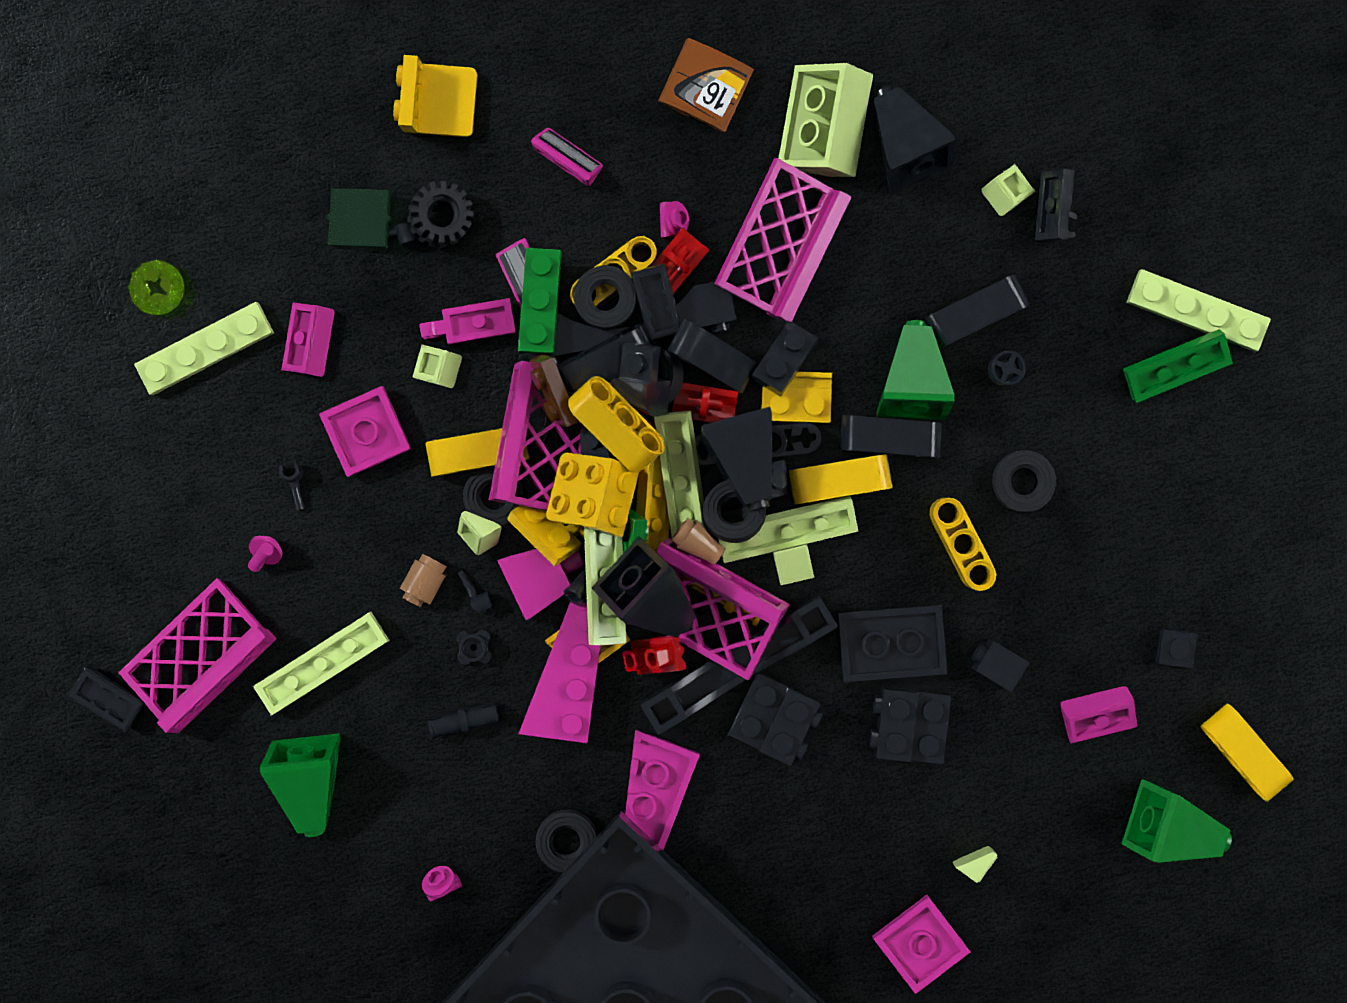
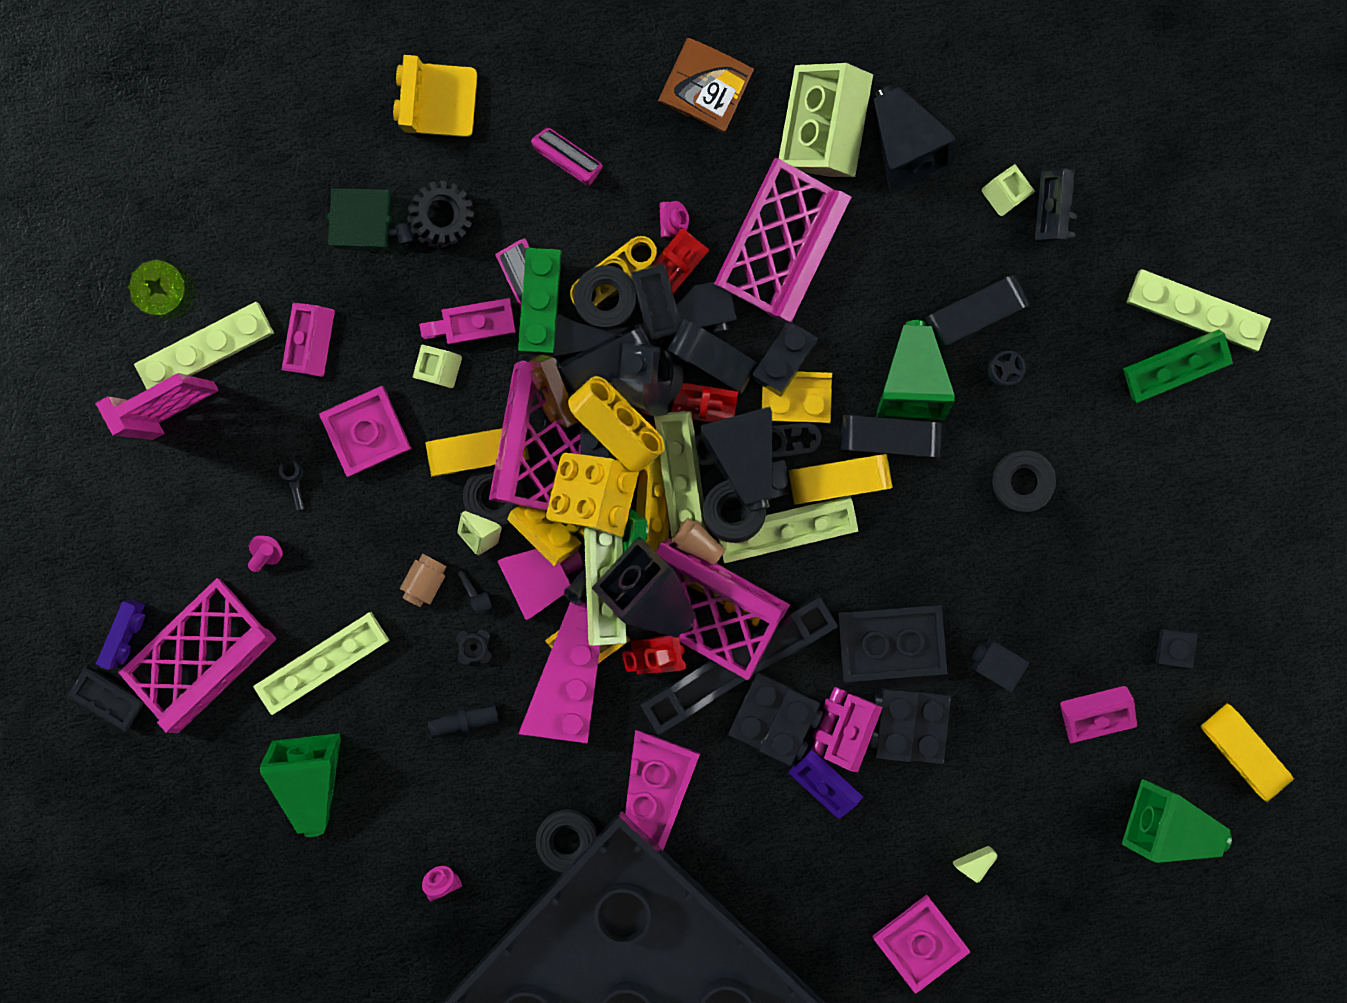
yellowish green slope [773,544,814,585] -> none
yellow beam [929,498,996,591] -> none
none -> dark pink fence [95,373,219,440]
none -> dark purple plate [96,599,145,670]
none -> dark purple plate [788,750,863,819]
none -> dark pink plate [810,687,883,773]

